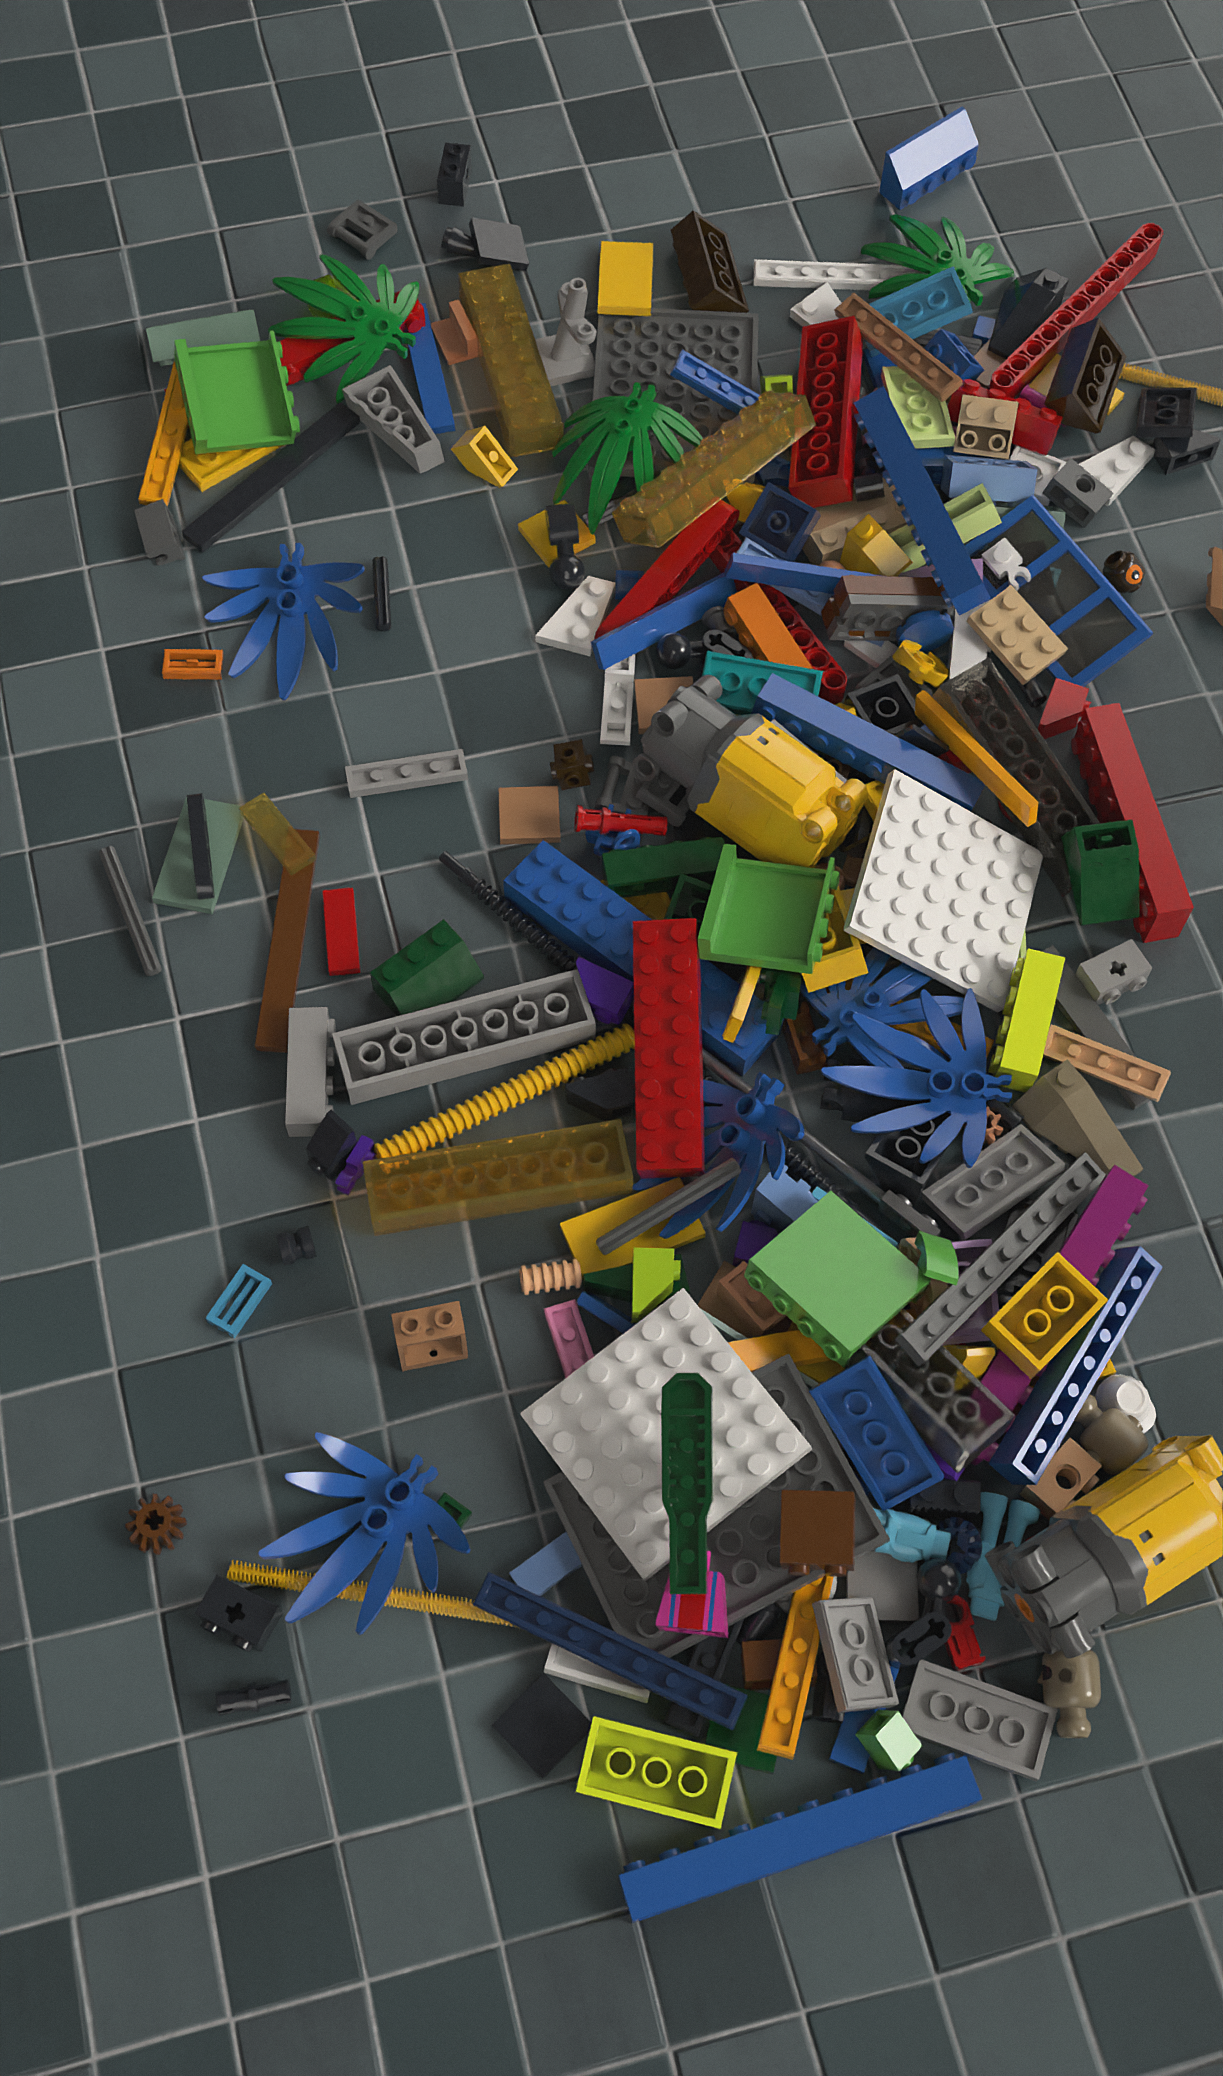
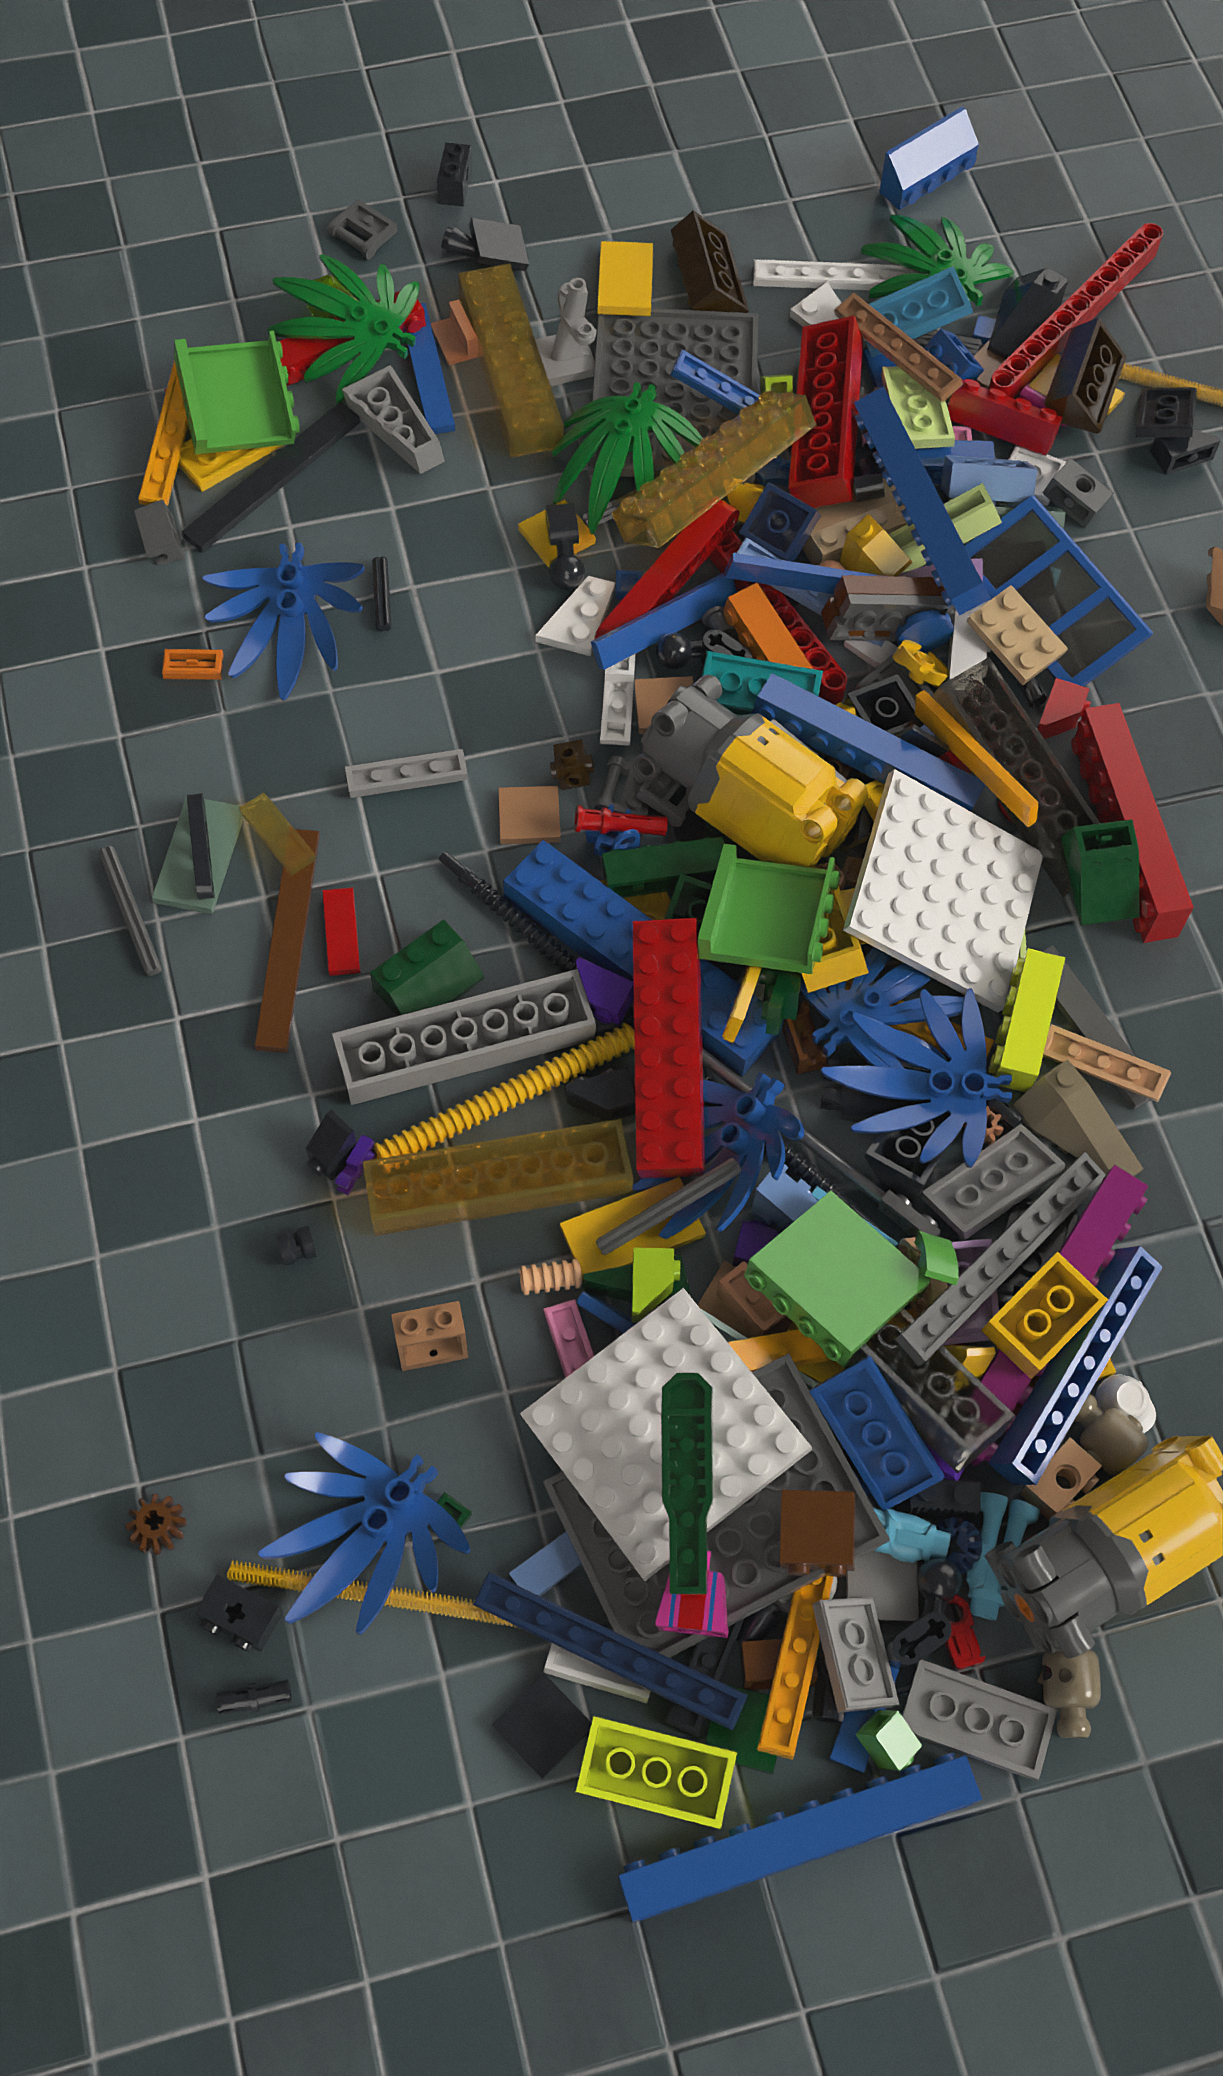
sand green slope [146,309,260,366] -> none
dark azure tile [205,1264,272,1338] -> none
light grey brick [285,1007,336,1137] -> none
yellow slope [451,426,518,488] -> none
tan slope [953,395,1018,460] -> none
white plate [982,538,1031,591] -> none
light grey brick [1075,939,1152,1005] -> none
white wing [1079,436,1156,506] -> none
dark brown head [1102,550,1146,593] -> none

